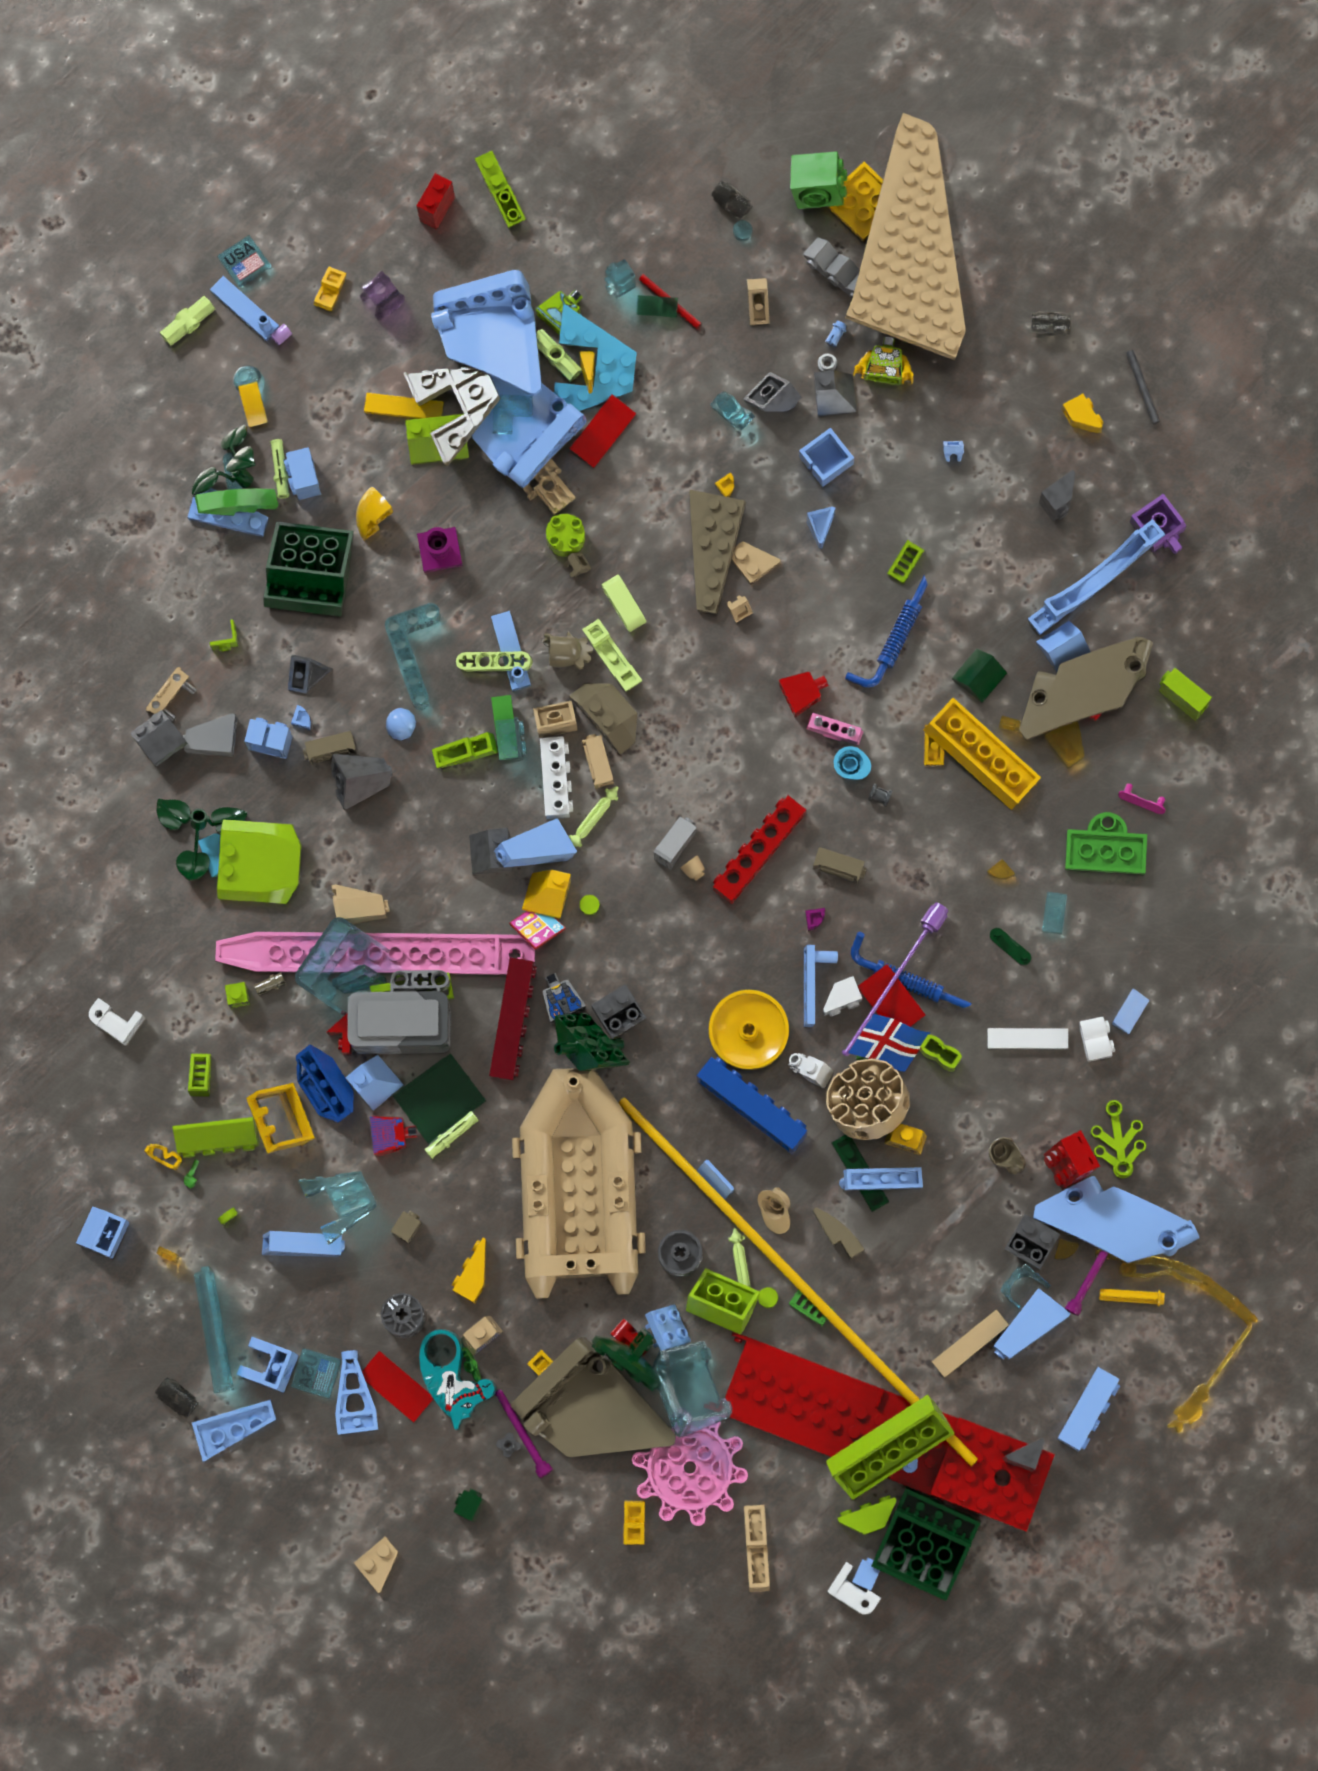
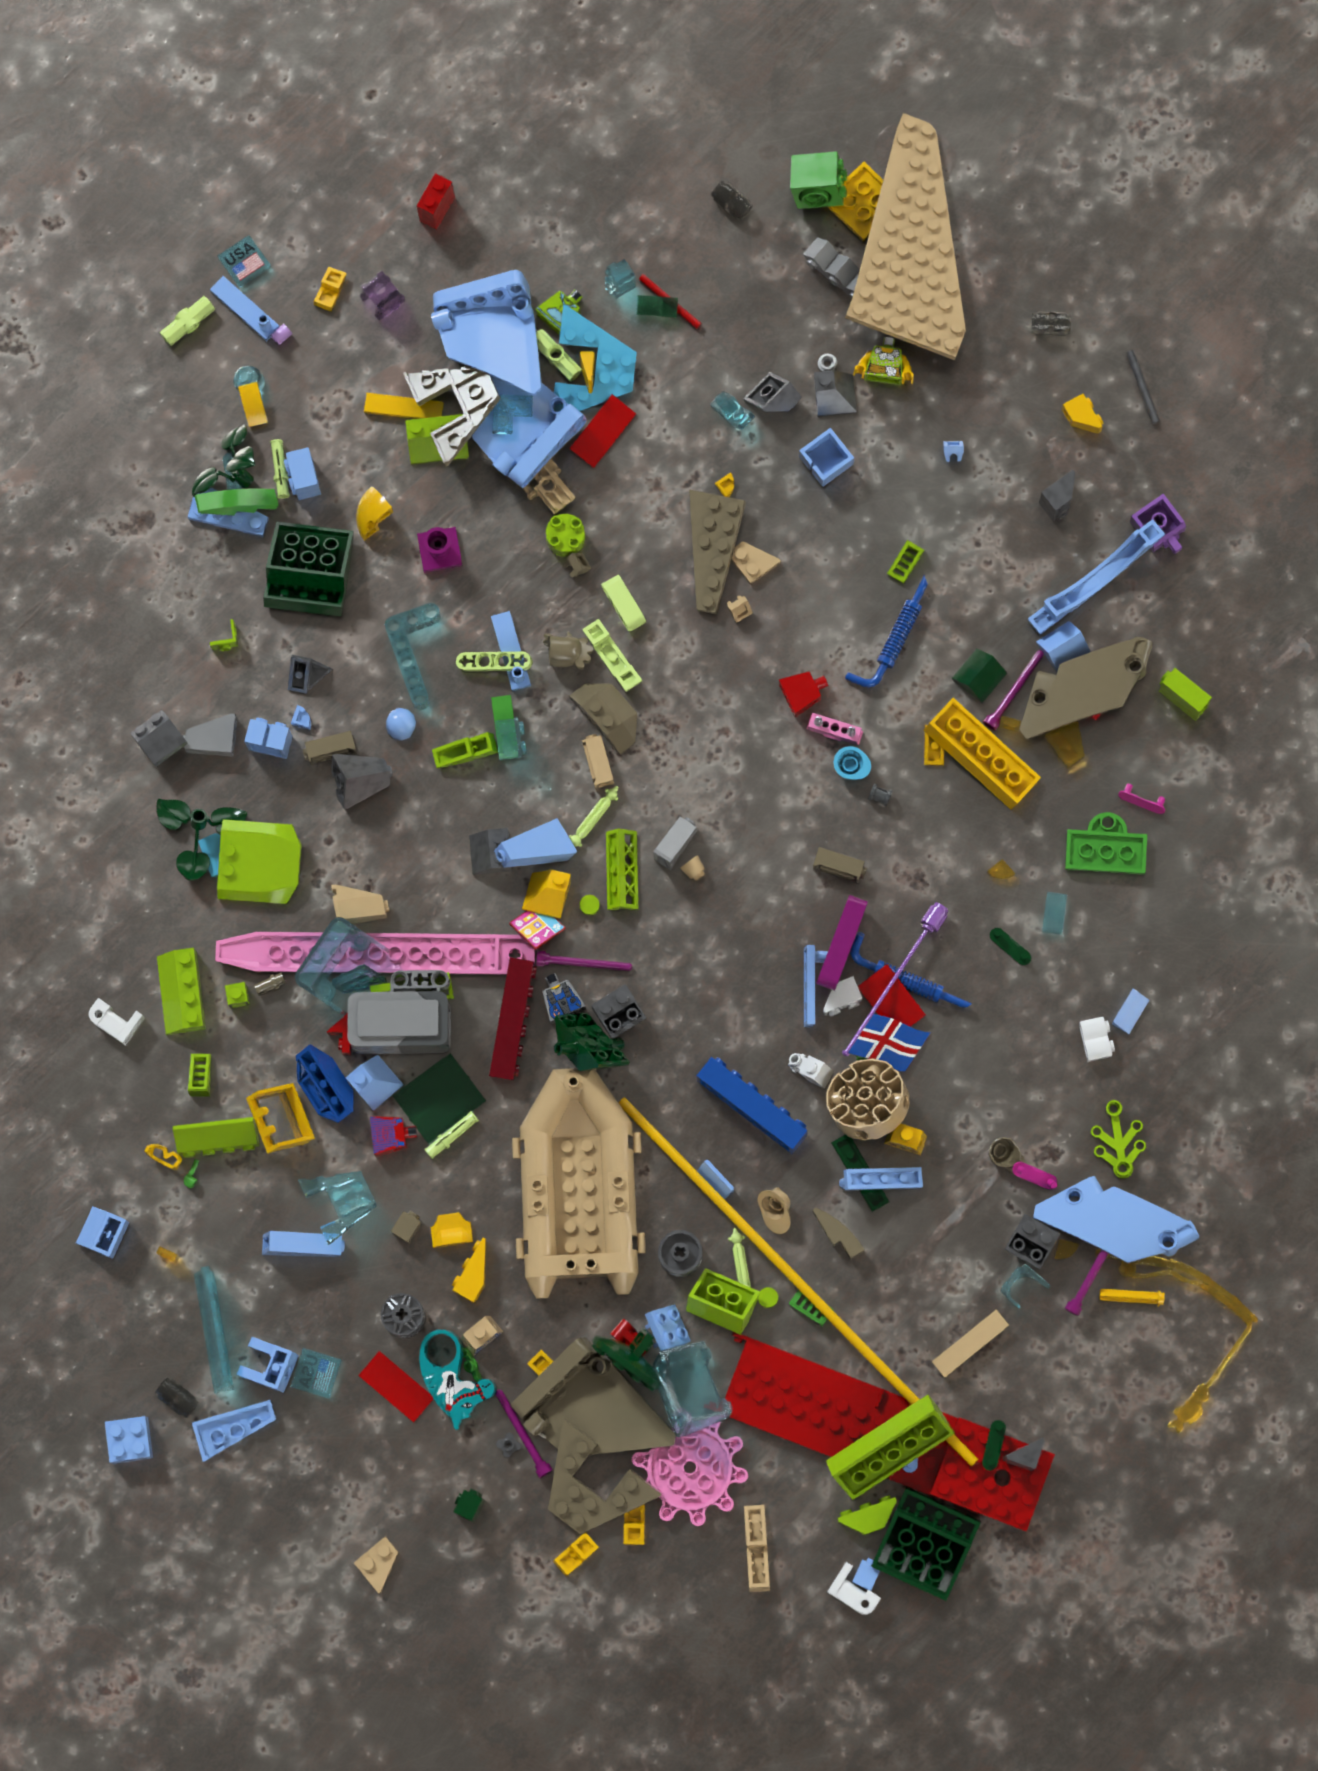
tan piece [146,667,196,721] -> none
lime tile [218,1207,238,1225] -> none
light blue plate [335,1350,379,1435] -> none
lime slope [474,151,526,228] -> none
tan slope [533,701,578,738] -> none
white brick [540,736,573,820] -> none
yellow dish [709,990,789,1070] -> none
red brick [713,795,807,905] -> none
clear light blue tile [733,220,752,241] -> none
tan slope [747,278,770,325] -> none
magenta tile [805,908,825,931] -> none
light blue slope [807,507,835,549] -> none
light blue pin [826,321,847,347] -> none
lime brick [920,1035,962,1072] -> none
white tile [987,1028,1068,1049] -> none
light blue slope [993,1288,1071,1360] -> none
red piece [1043,1130,1100,1190] -> none
light blue brick [1057,1367,1120,1452] -> none
none -> light blue brick [105,1416,153,1464]
none -> lime slope [157,947,206,1035]
none -> yellow slope [431,1212,473,1248]
none -> magenta piece [536,950,632,971]
none -> dark tan wing [548,1419,663,1534]
none -> yellow slope [553,1532,599,1577]
none -> lime fence [606,828,638,911]
none -> magenta beam [816,895,868,991]
none -> dark green piece [982,1420,1006,1471]
none -> magenta piece [983,650,1044,731]
none -> dark pink piece [1012,1162,1057,1189]

